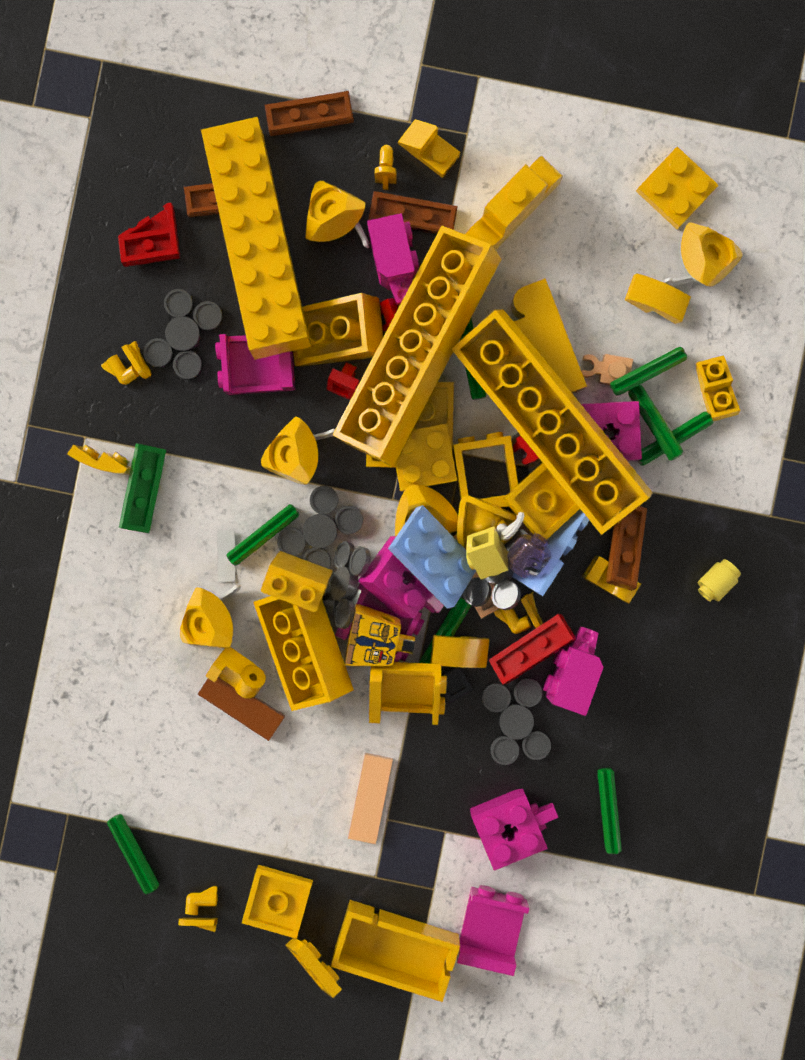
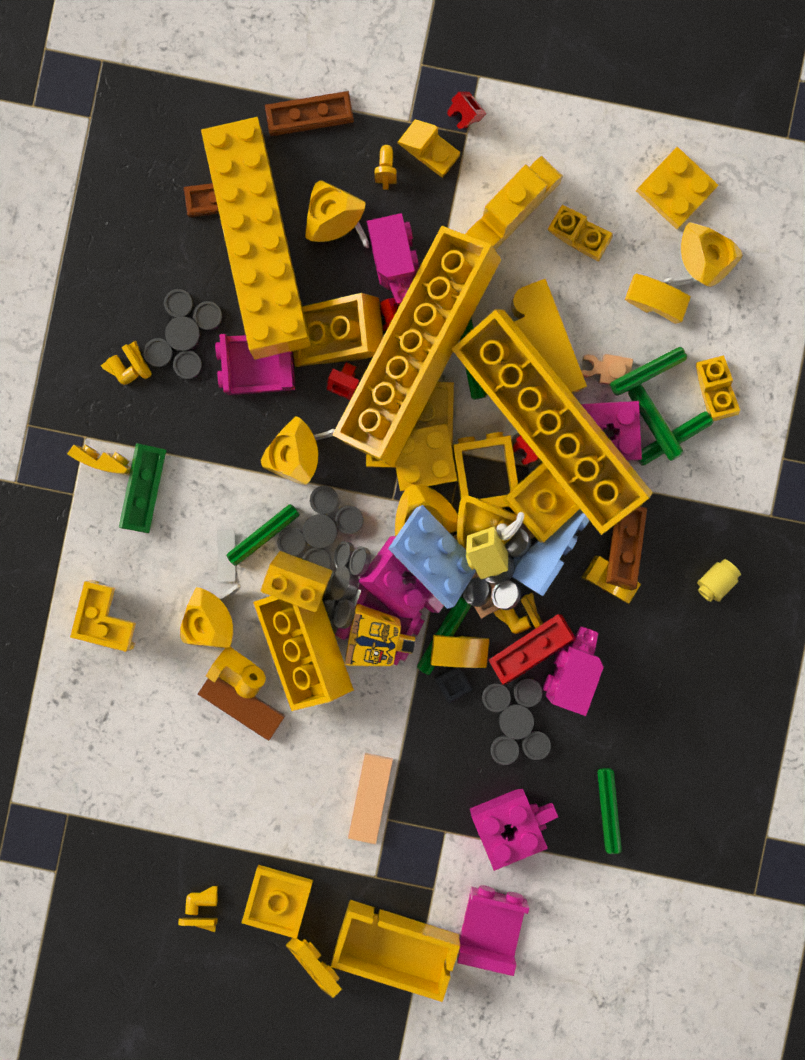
green axle [107,814,159,894] -> none
red wing [118,203,180,267] -> none
dark orange tile [369,191,458,234] -> none
yellow panel [369,662,447,725] -> none
clear purple head [507,533,552,578] -> none
none -> yellow panel [70,580,136,652]
none -> red tile [447,91,487,129]
none -> yellow slope [548,205,613,262]

